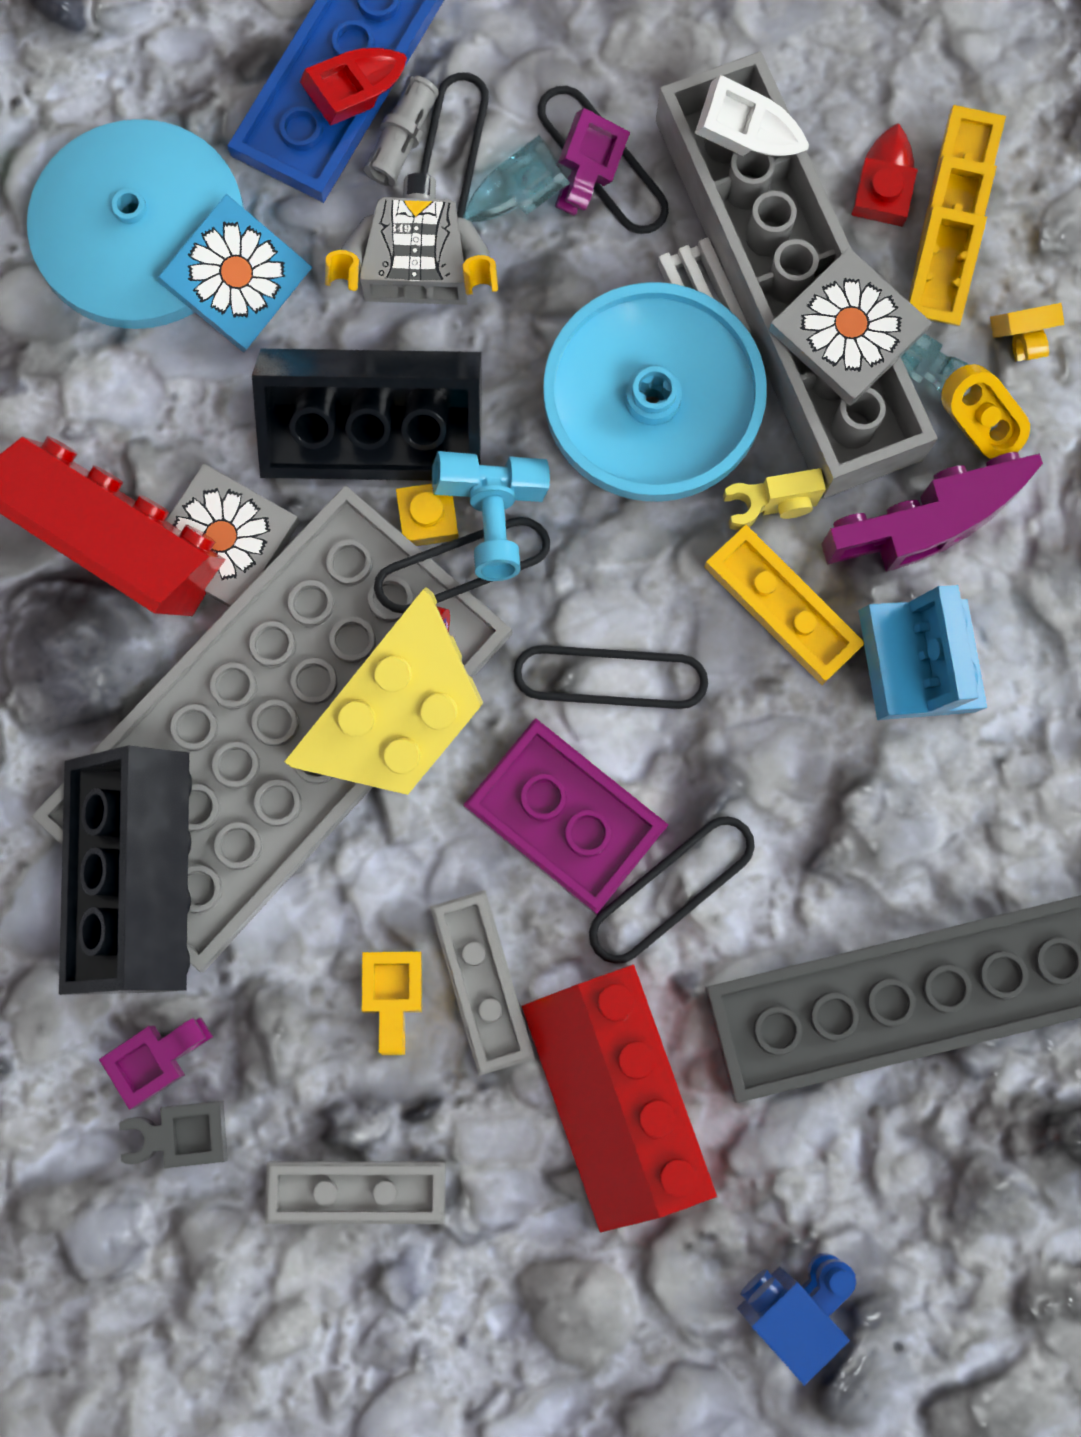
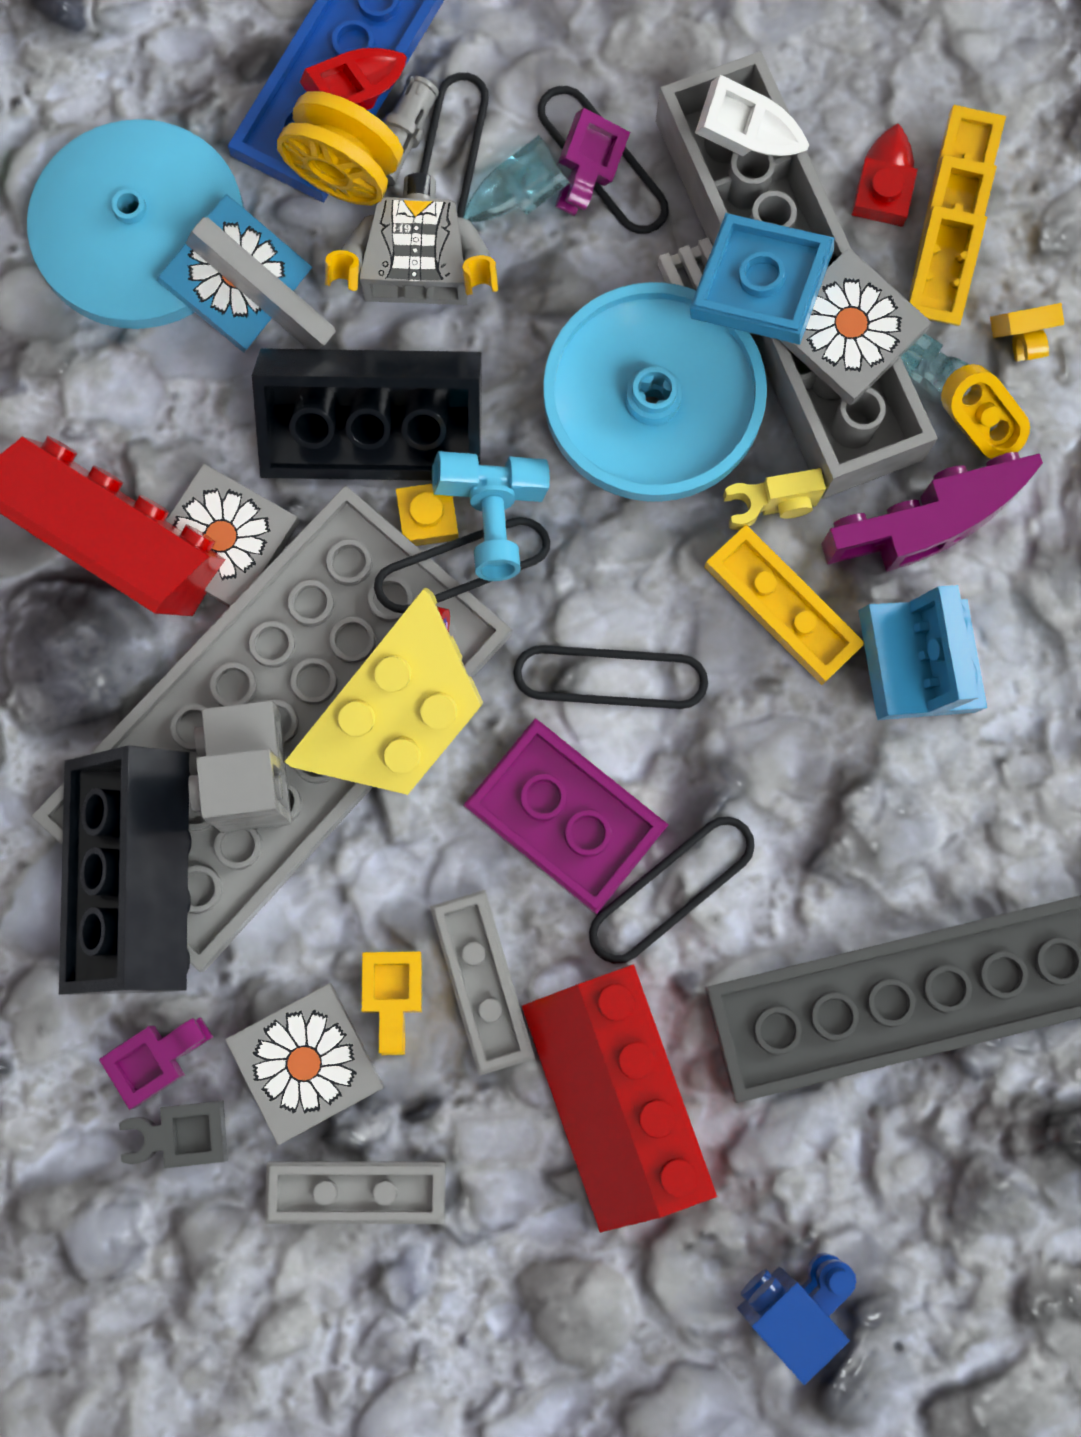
none -> light grey tile [185,217,336,349]
none -> light grey brick [188,700,292,833]
none -> tile [225,983,385,1145]
none -> yellow wheel [277,91,404,206]
none -> dark azure tile [690,213,835,345]

